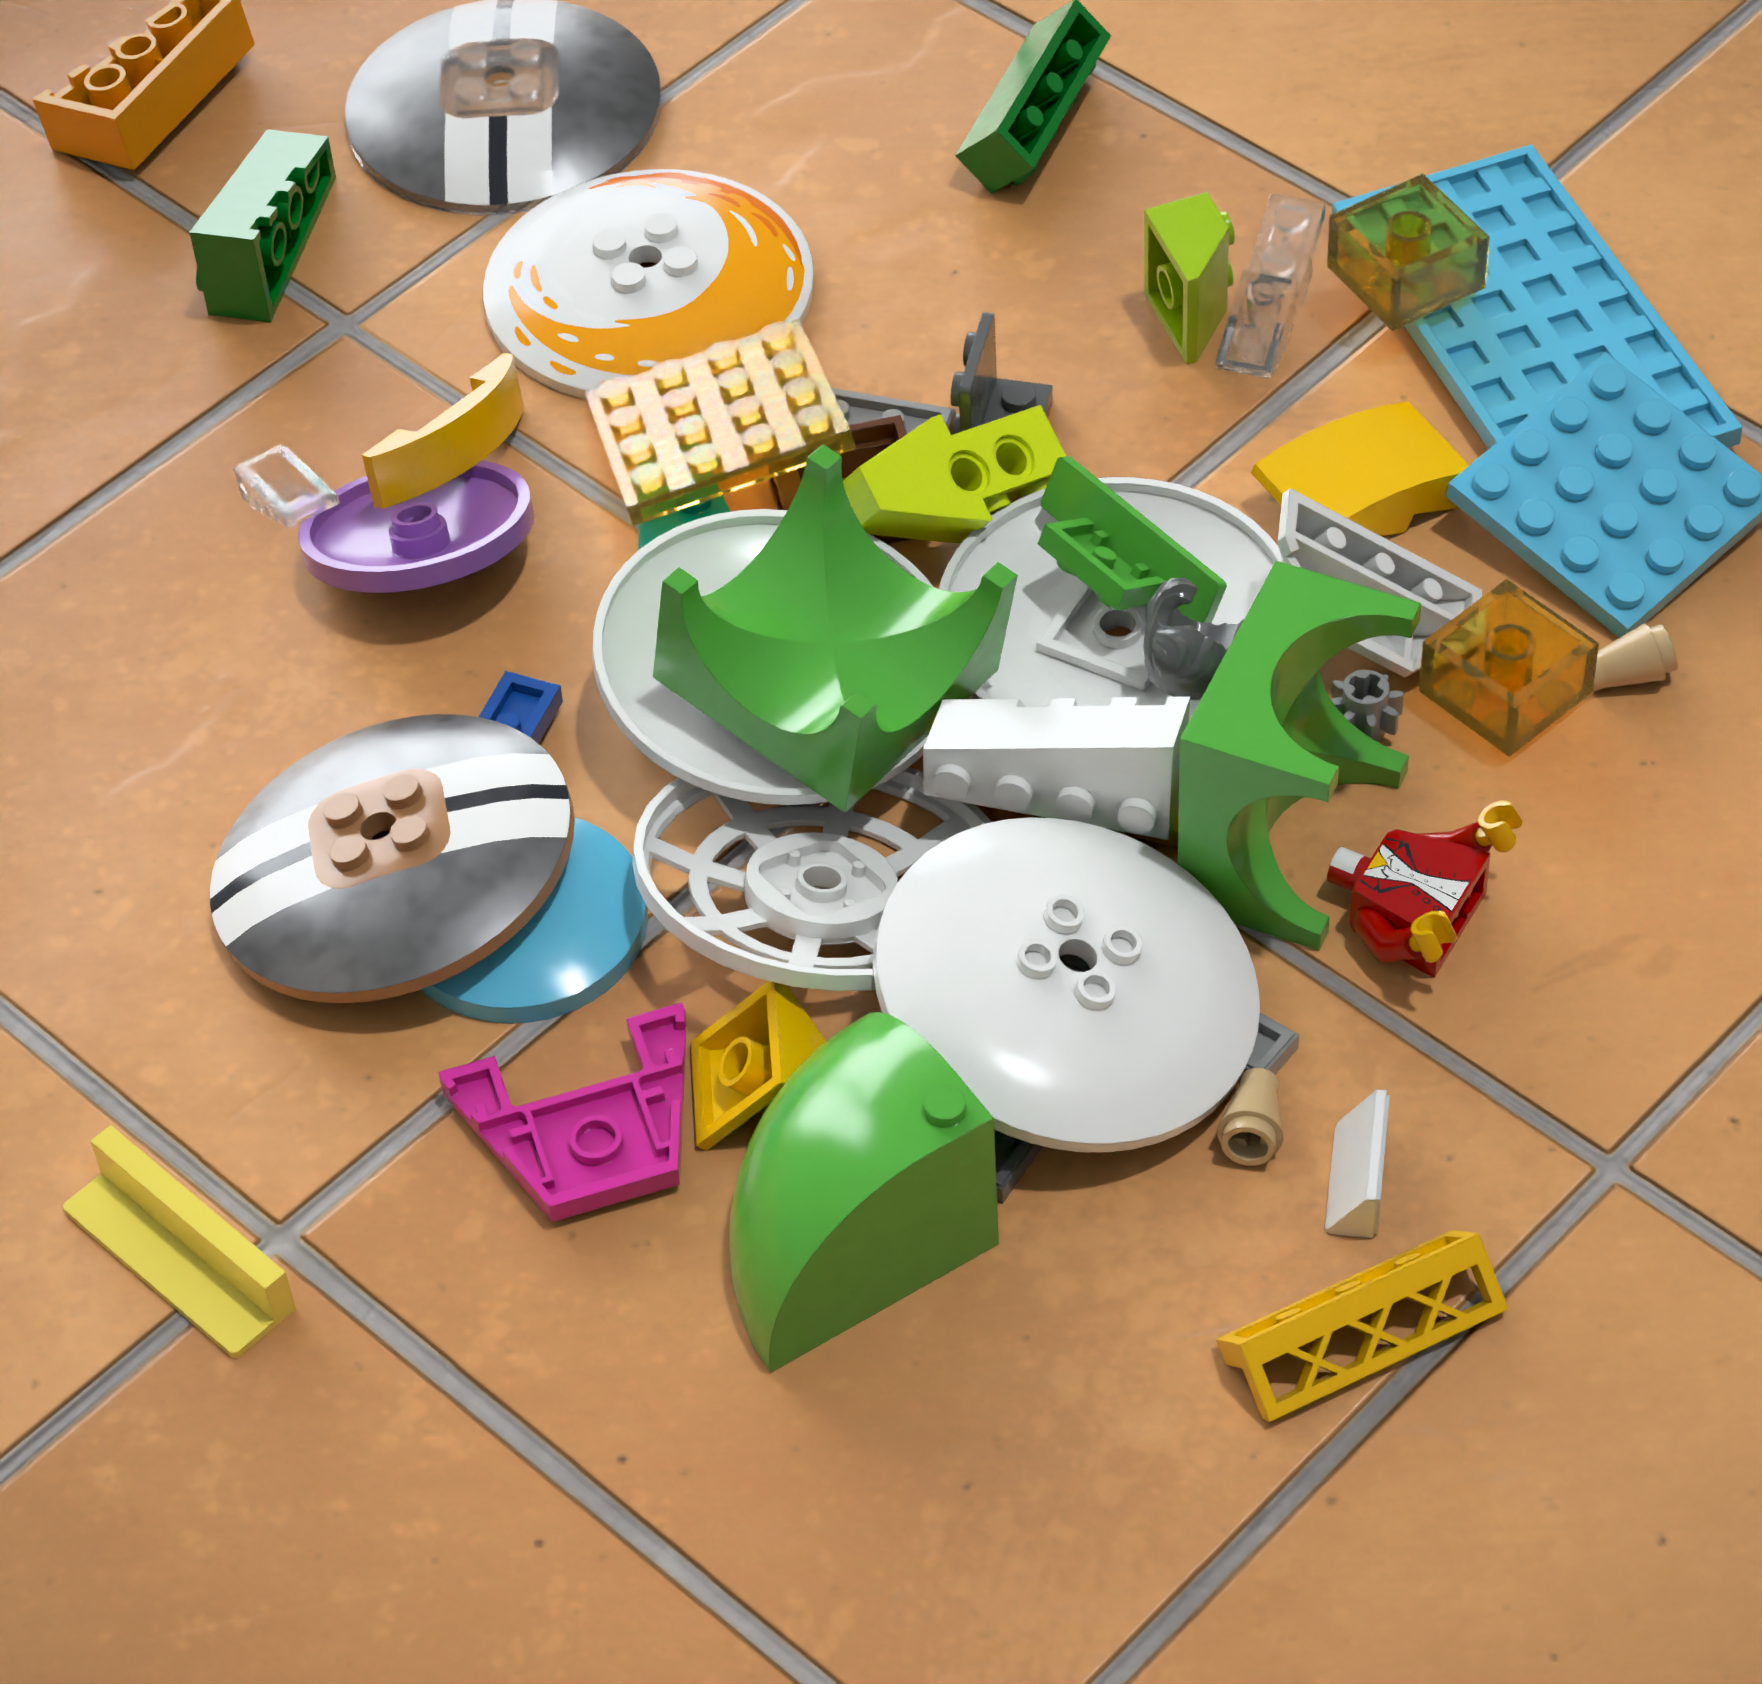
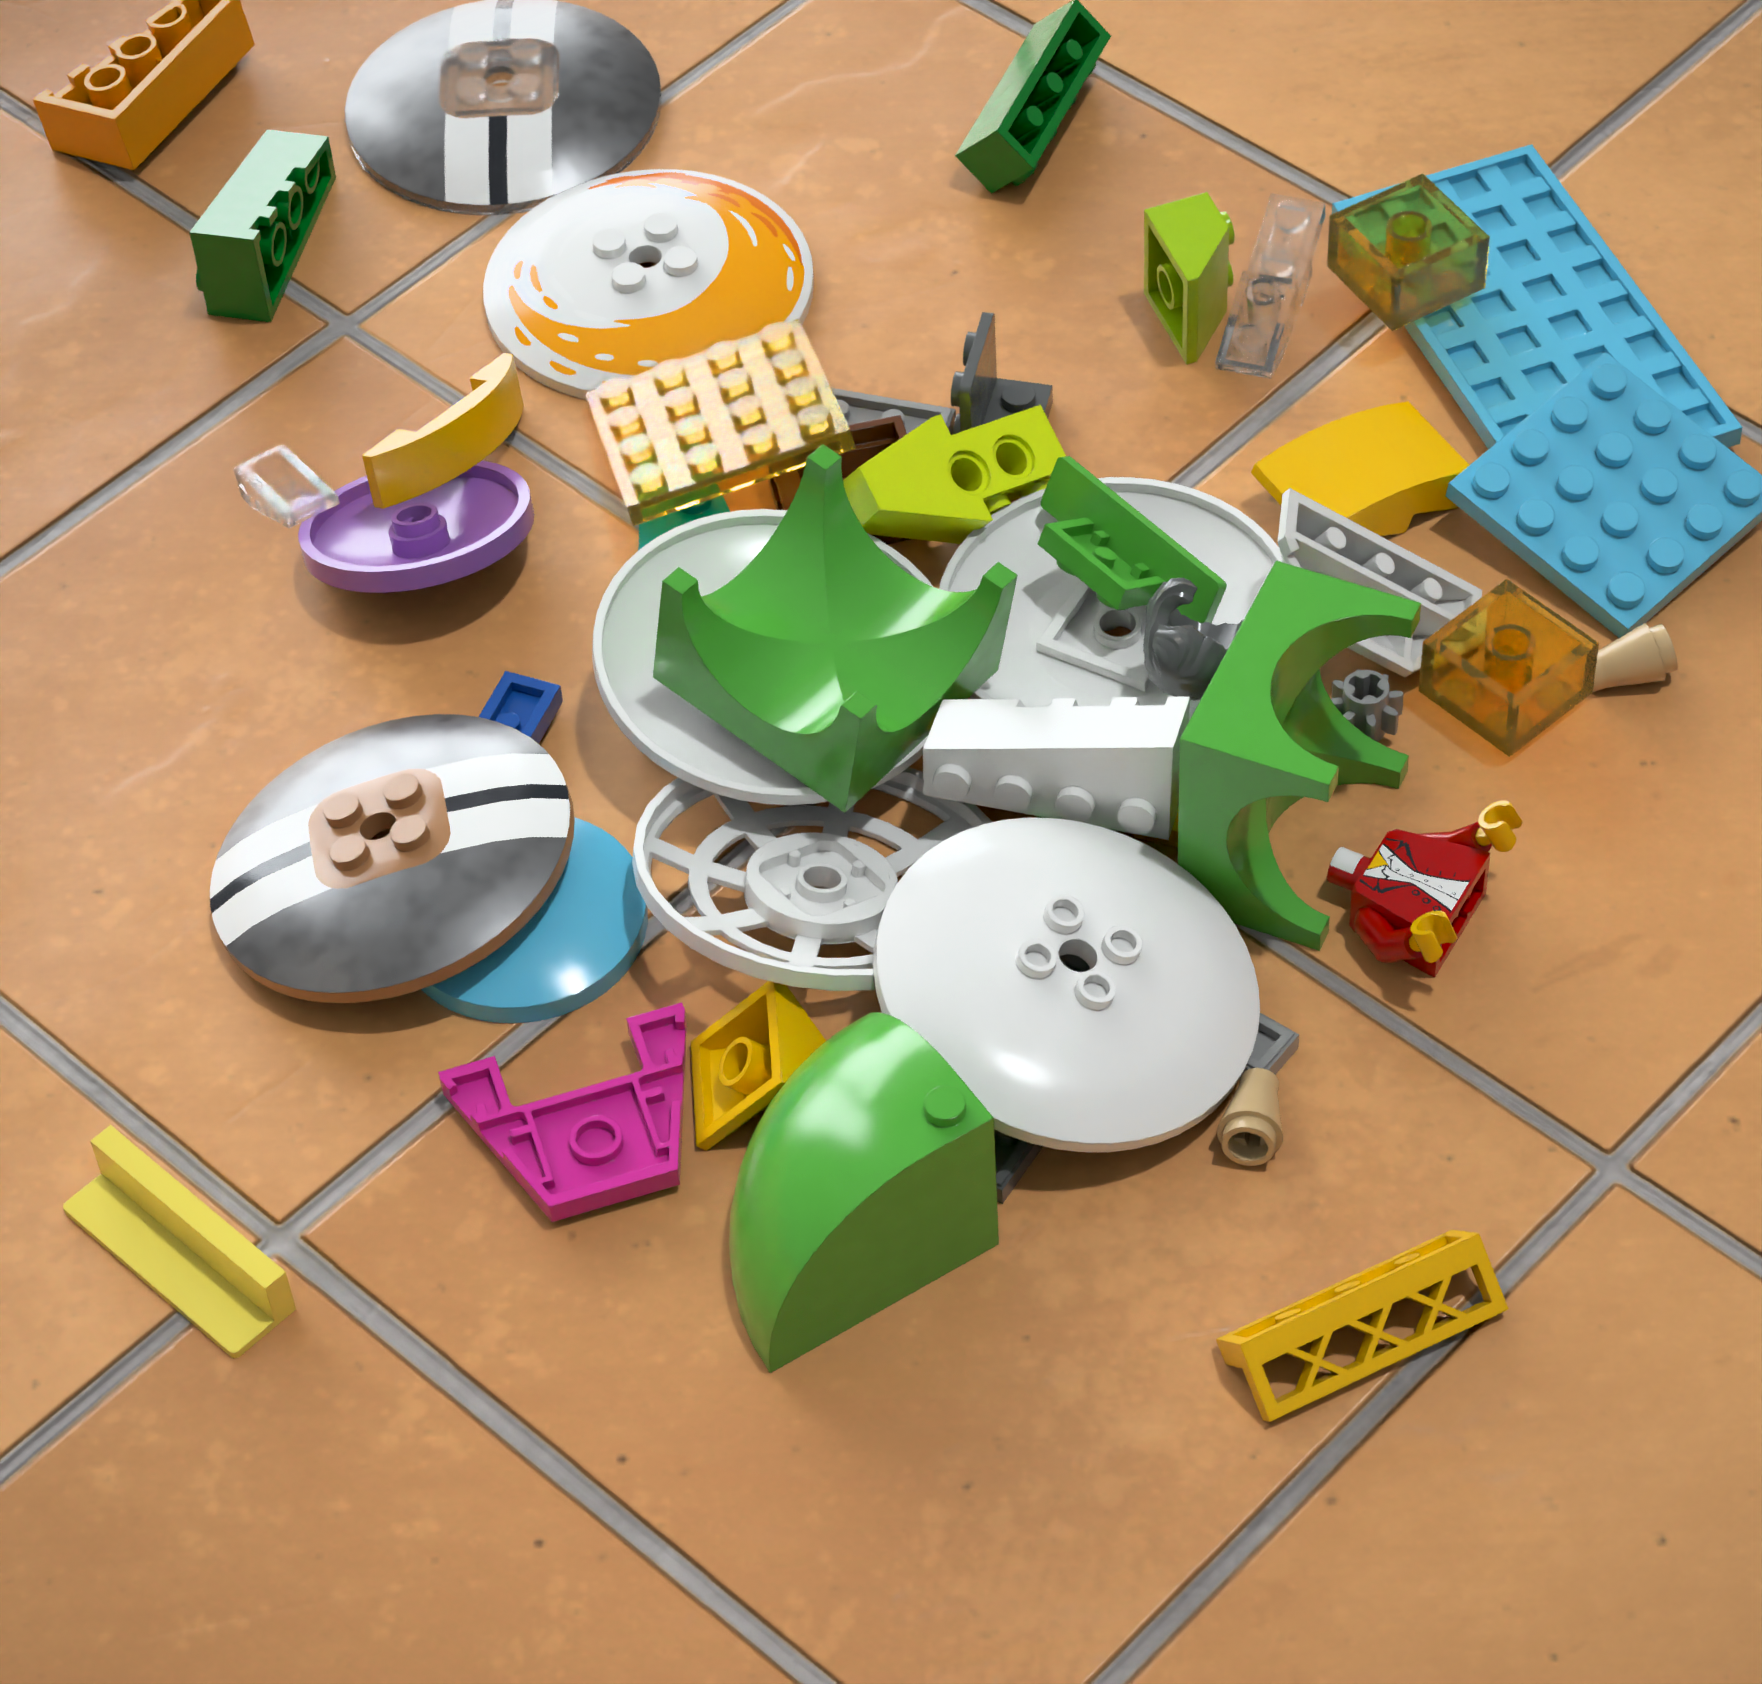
white slope [1325,1089,1390,1239] -> none

